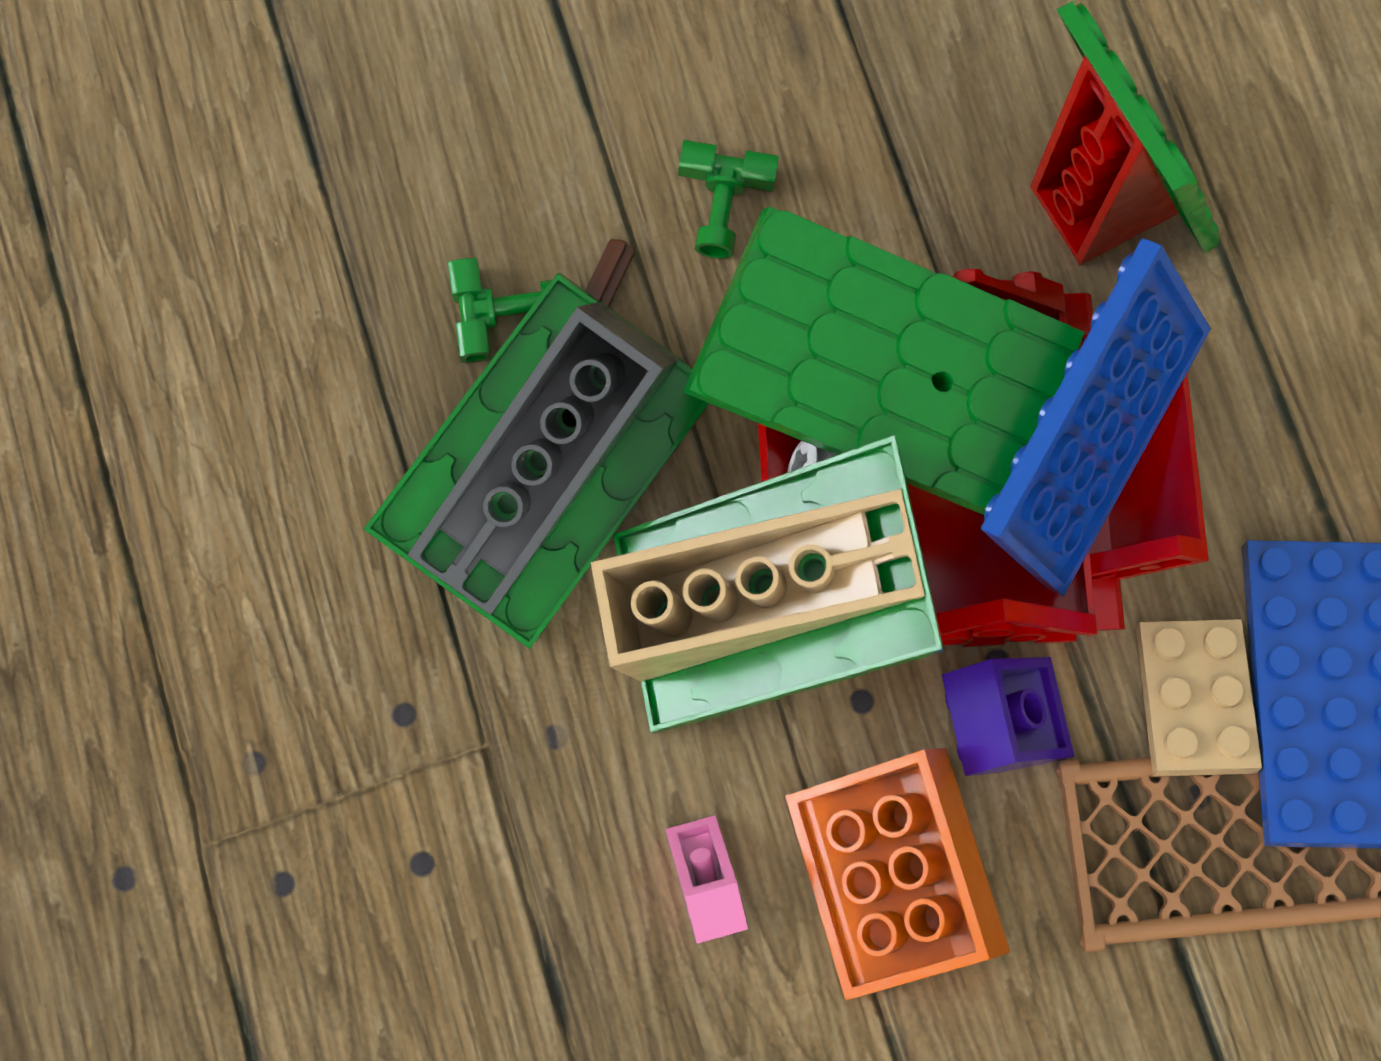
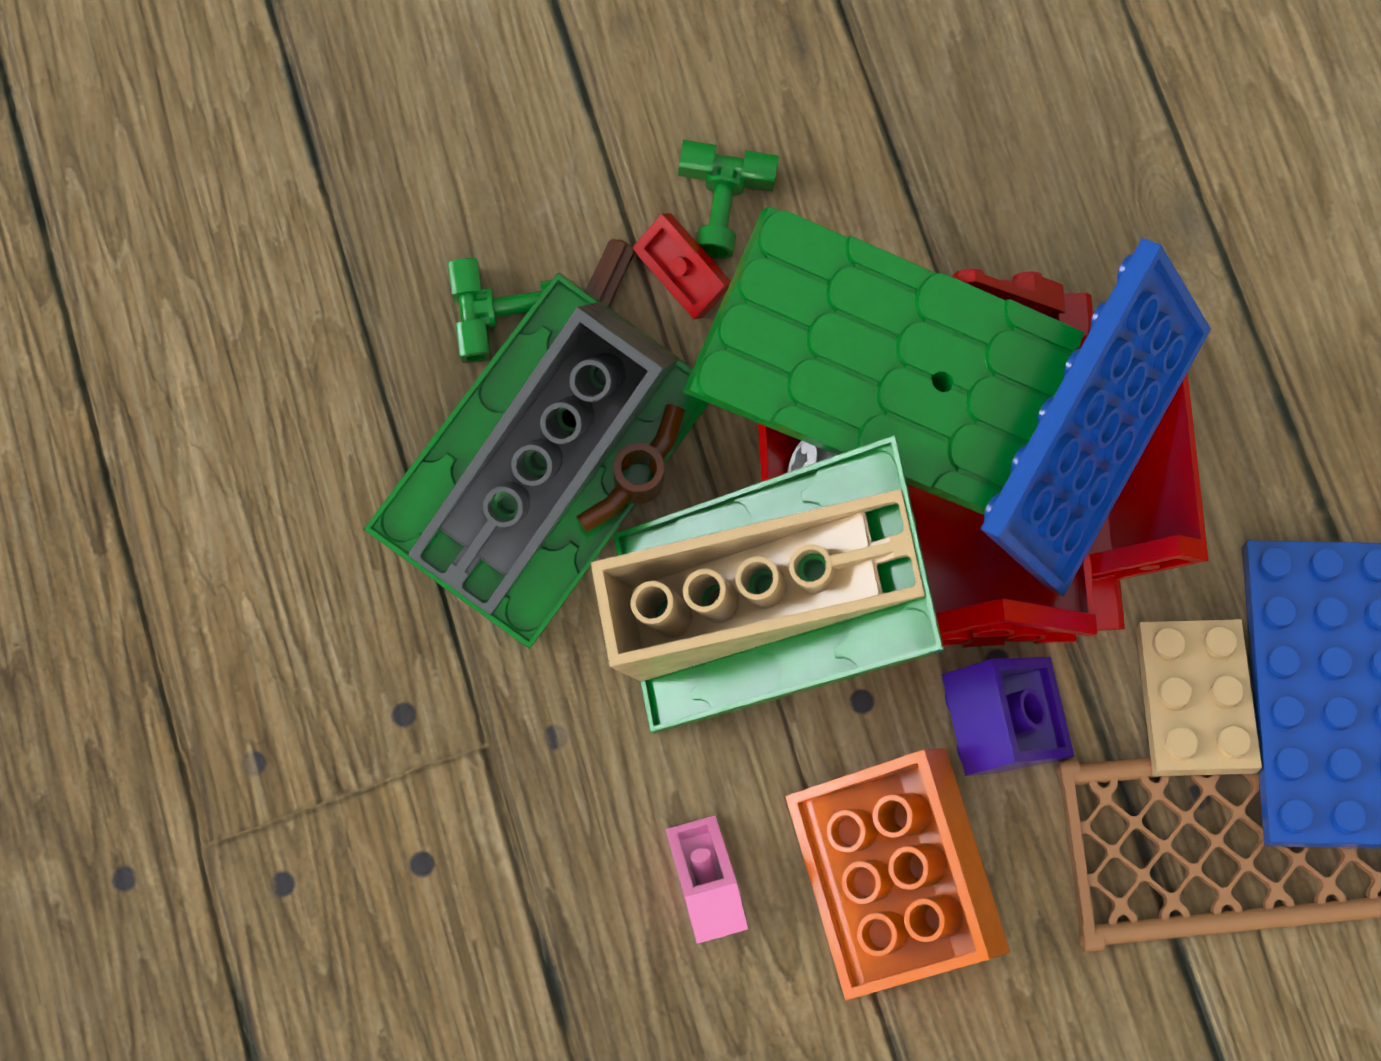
red piece [1030,1,1219,265] -> none
none -> reddish brown piece [576,404,685,533]
none -> red plate [632,213,731,320]

